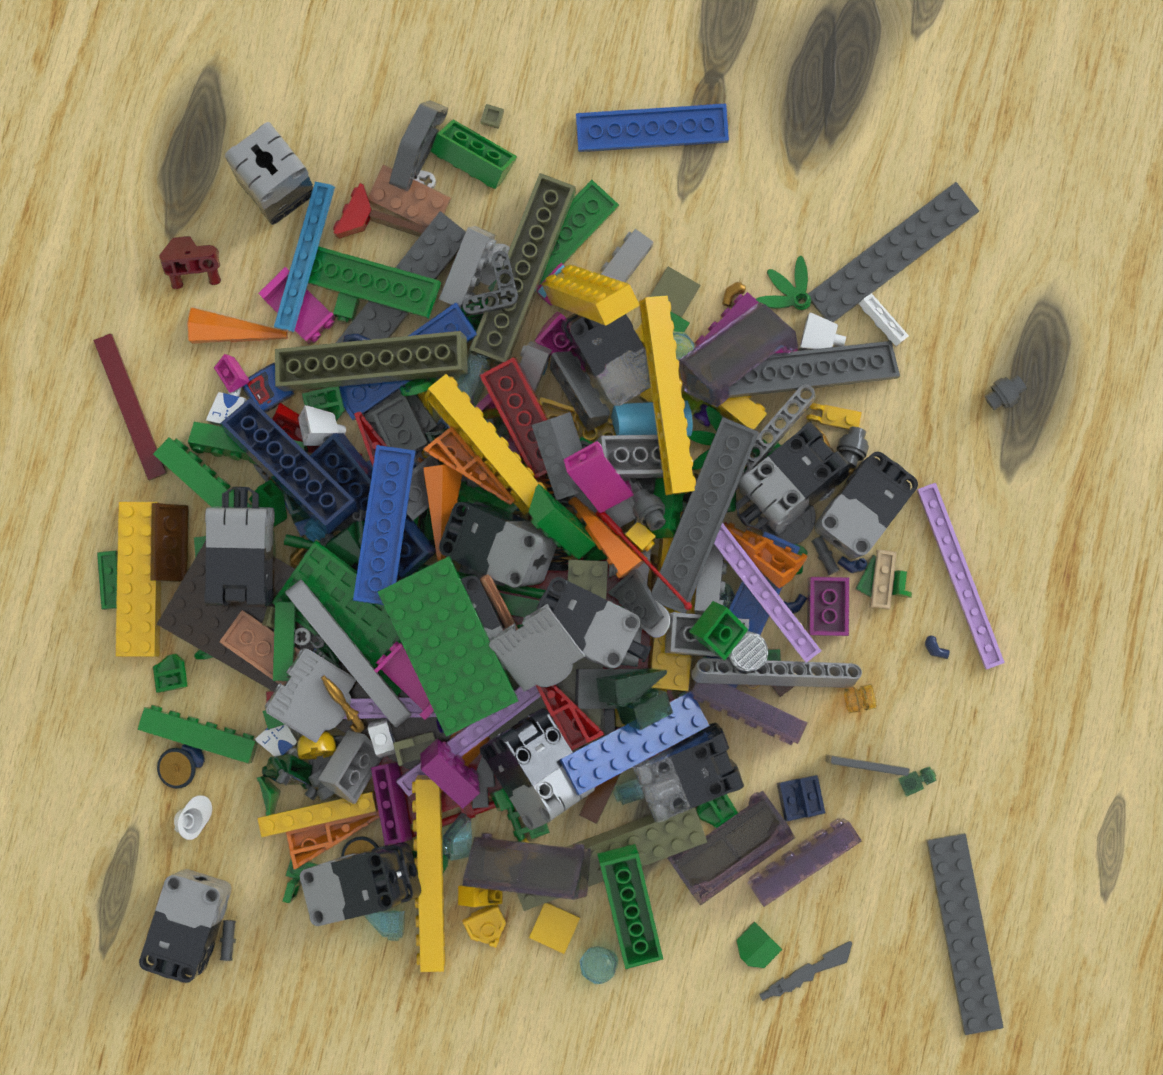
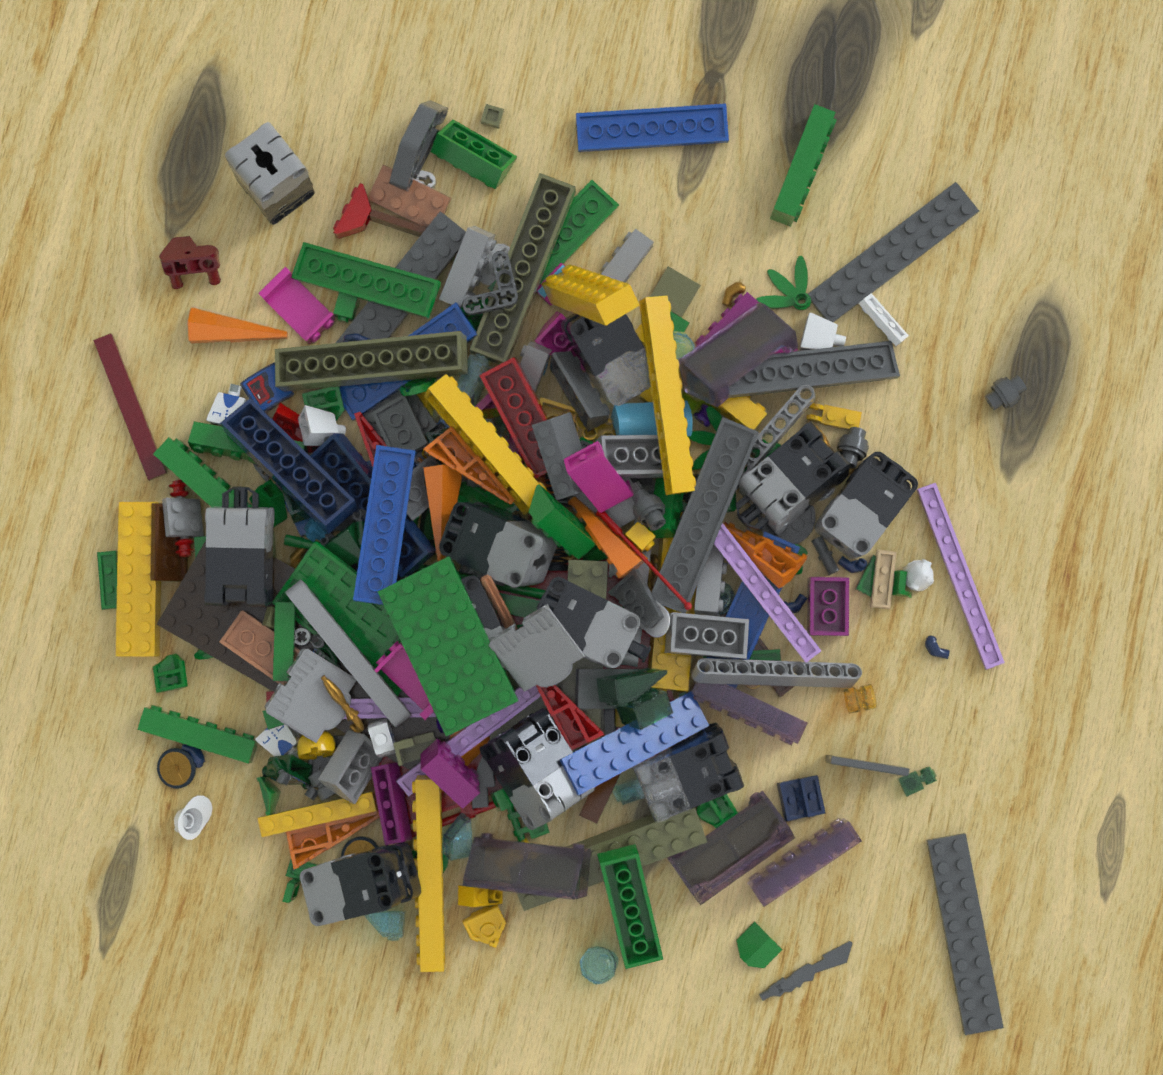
piece [139,869,232,983] -> none
dark pink slope [214,354,250,393] -> none
dark grey pin [220,920,236,961] -> none
dark azure plate [274,181,335,332] -> none
yellow tile [529,902,580,954] -> none
green slope [689,601,749,660] -> none
tile [729,632,768,671] -> none
none -> light grey plate [162,480,204,557]
none -> green brick [770,104,837,227]
none -> white helmet [902,559,934,591]

